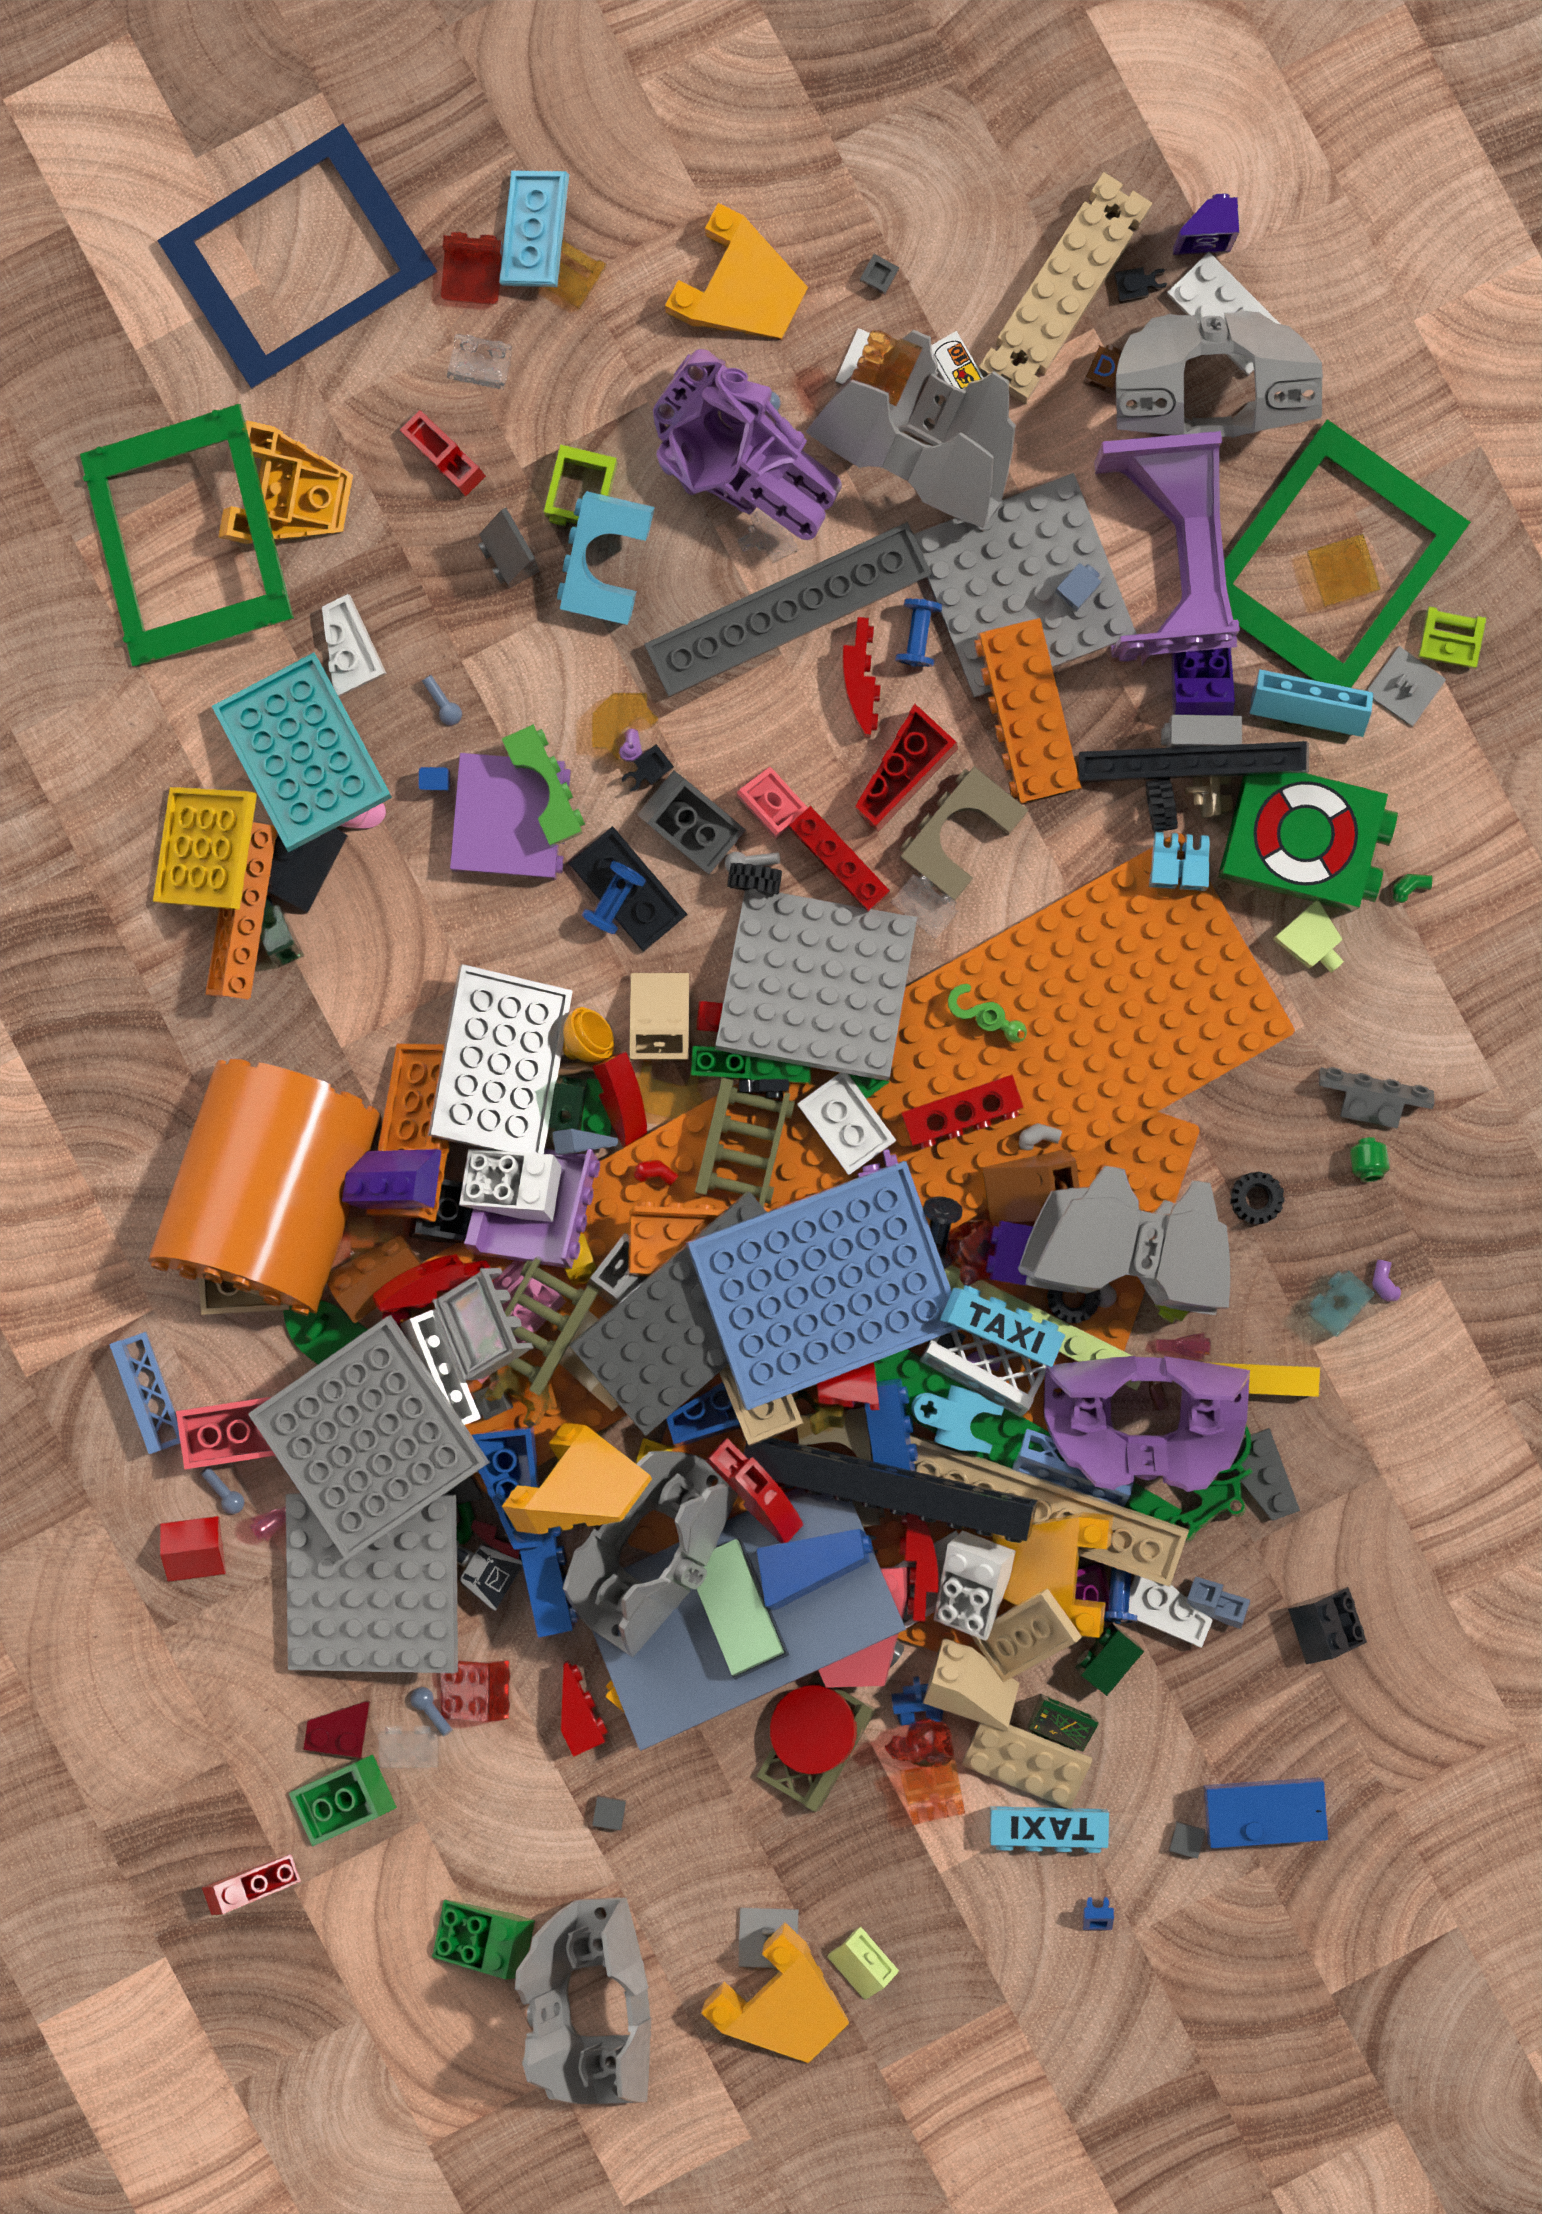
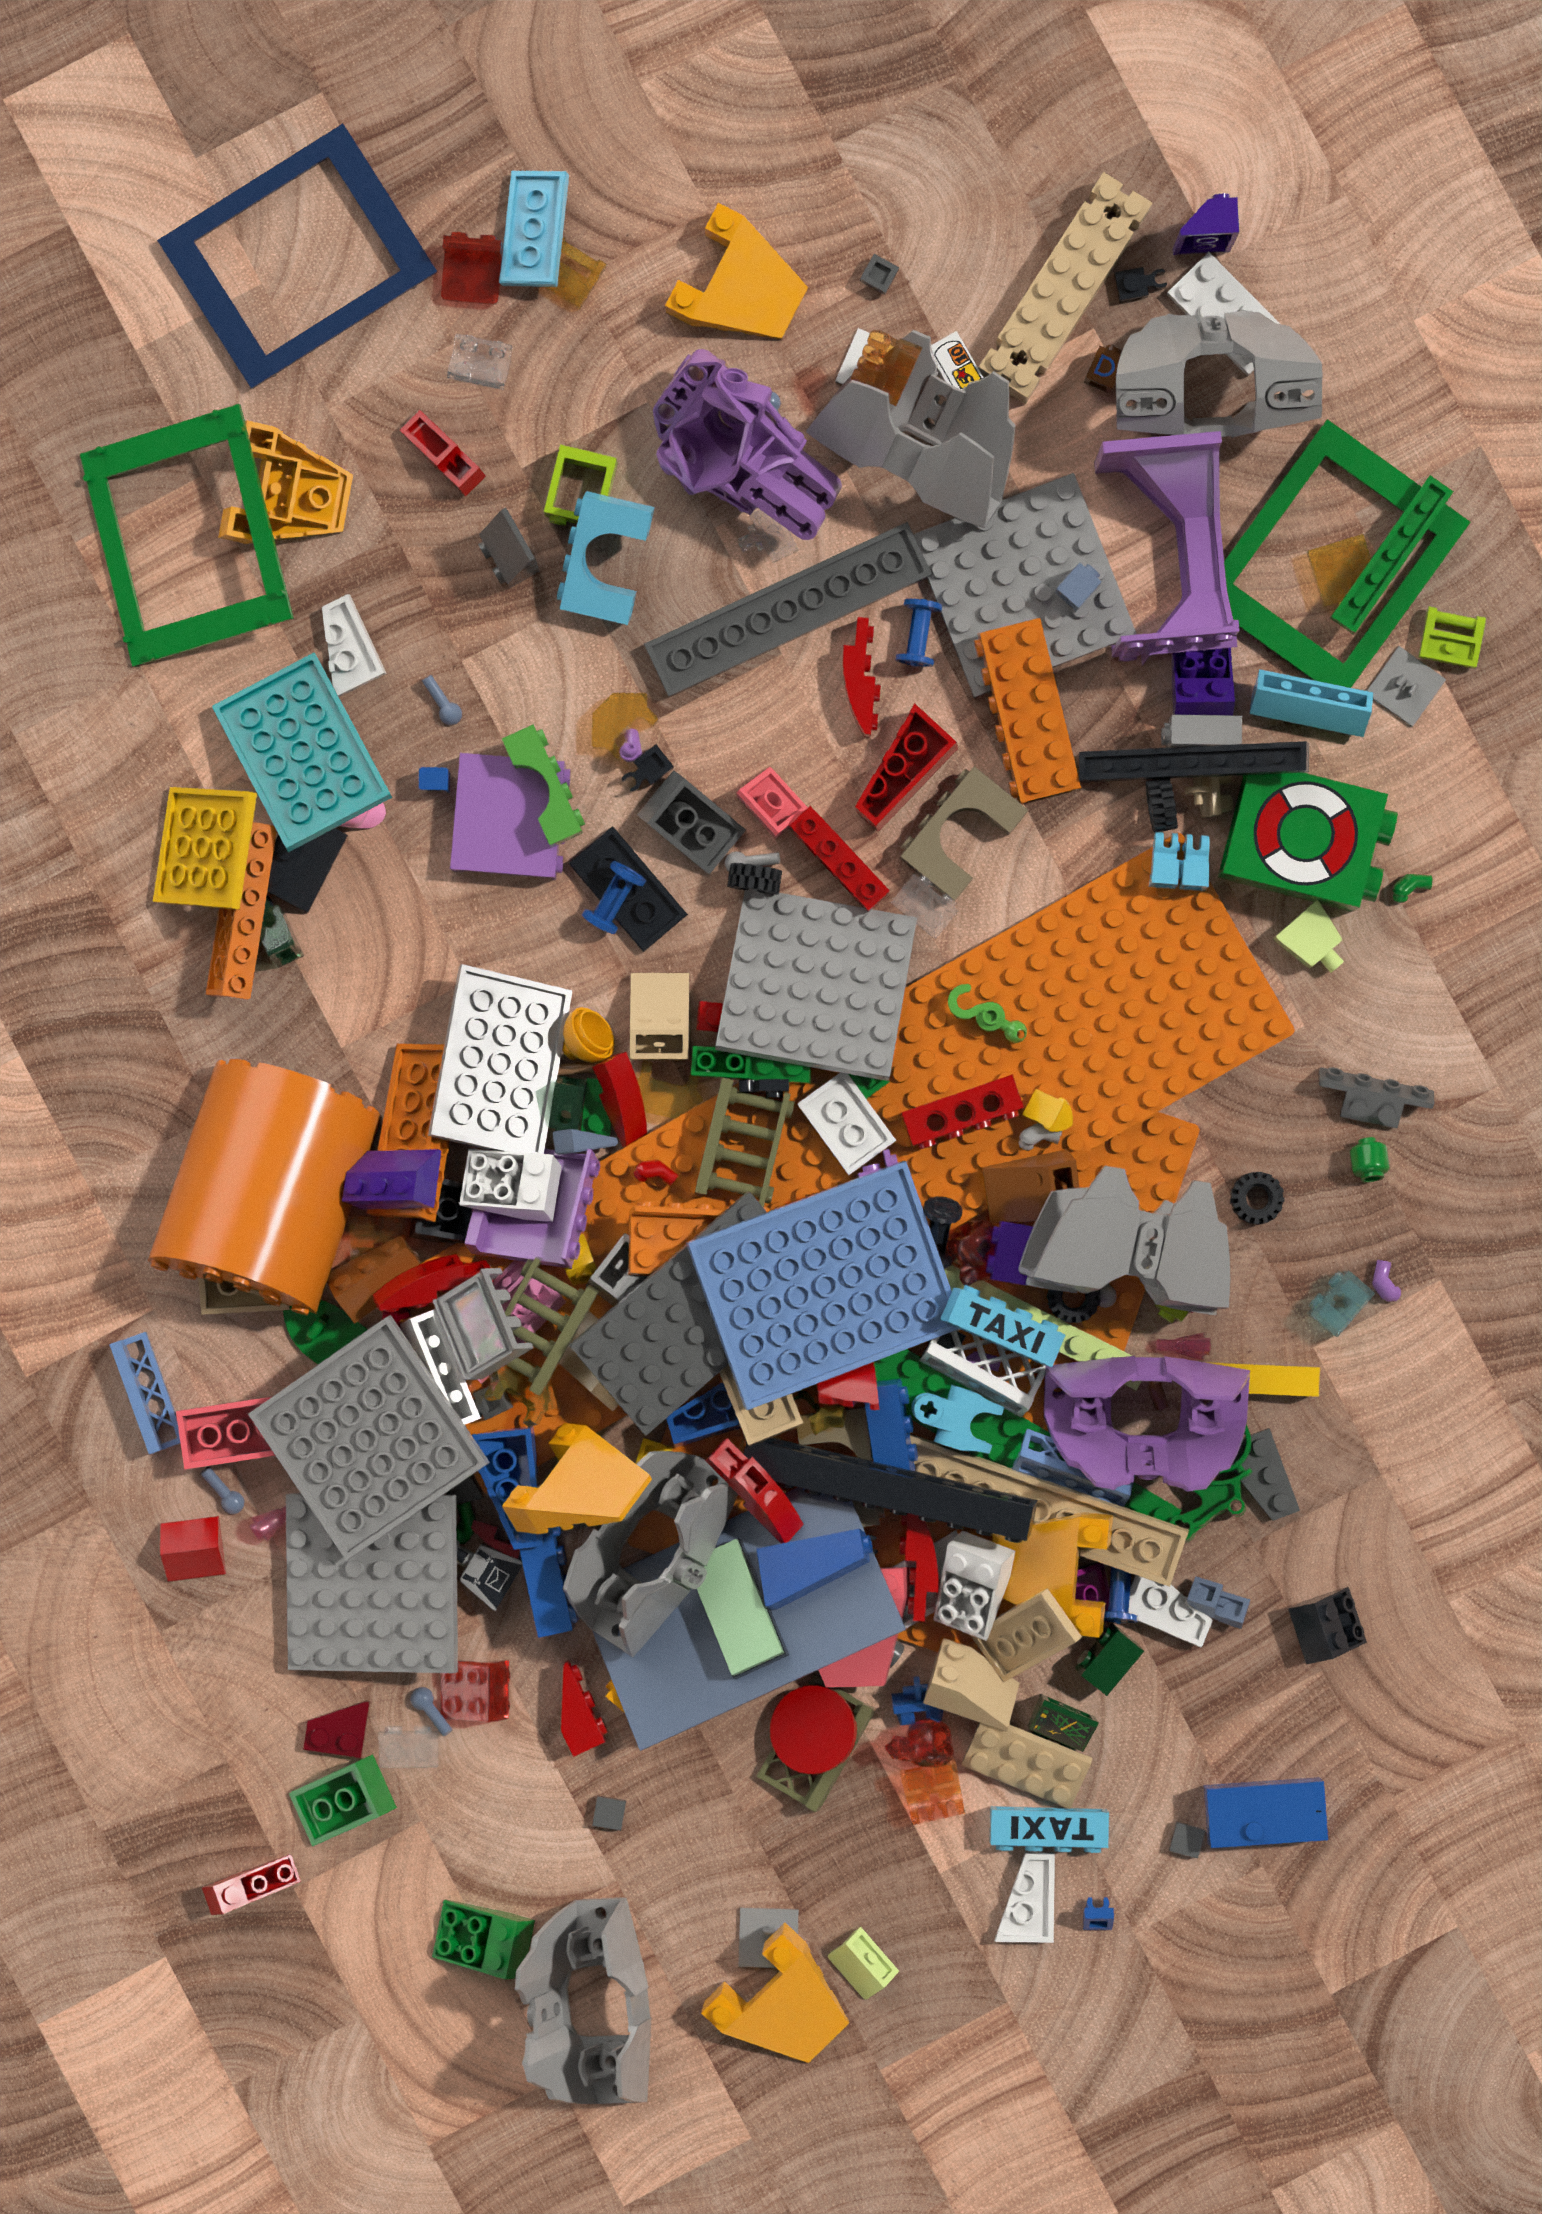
none -> white wing [994,1852,1055,1943]
none -> yellow tile [1022,1089,1073,1132]
none -> green plate [1330,475,1454,635]

